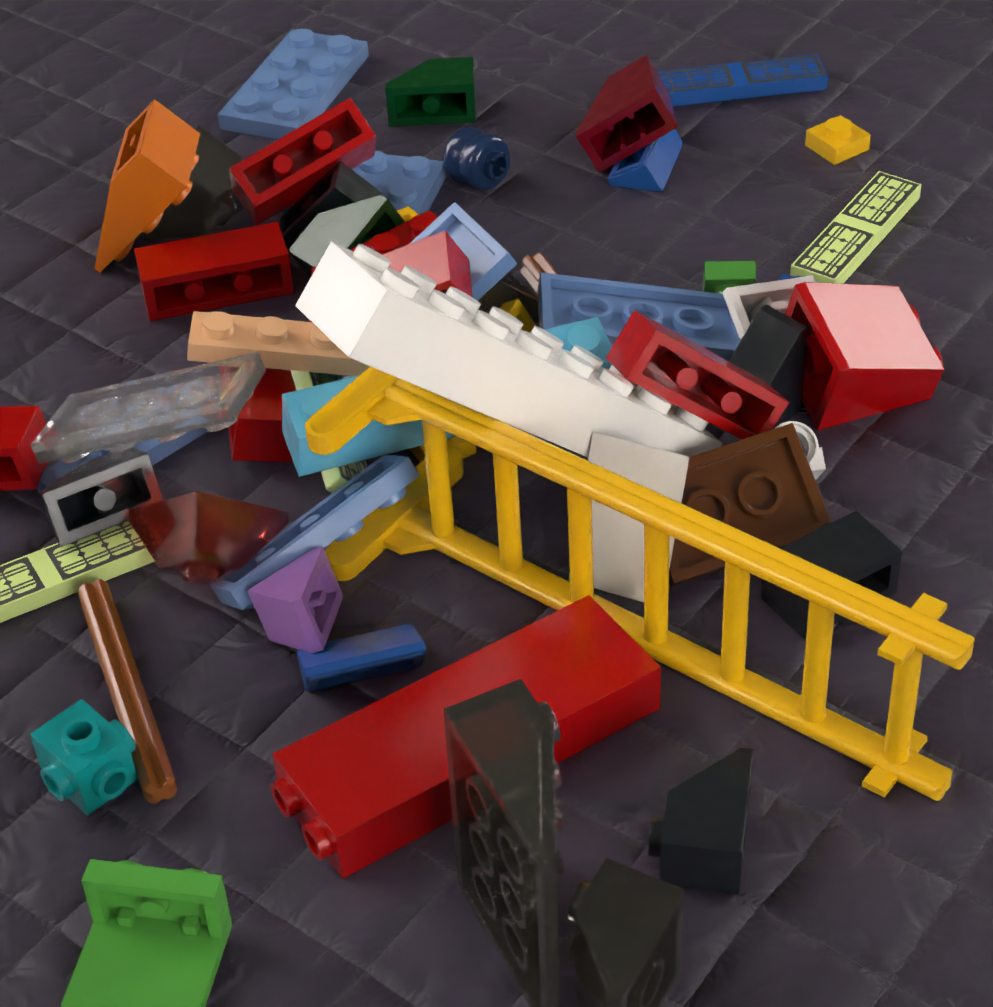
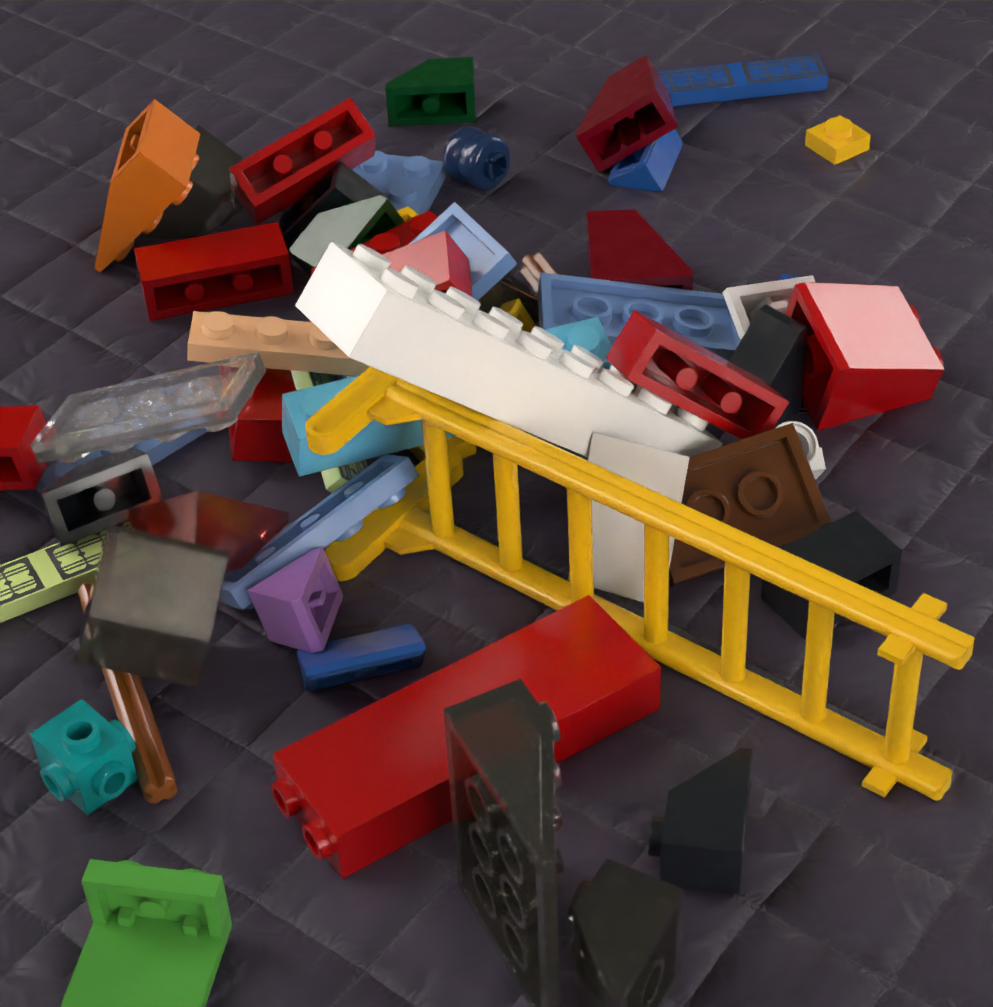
medium blue plate [218,29,369,140] -> none
bright green plate [702,261,756,294] -> none
yellowish green tile [790,171,922,284] -> none
none -> clear smoke slope [76,524,229,687]
none -> dark red slope [587,209,693,290]

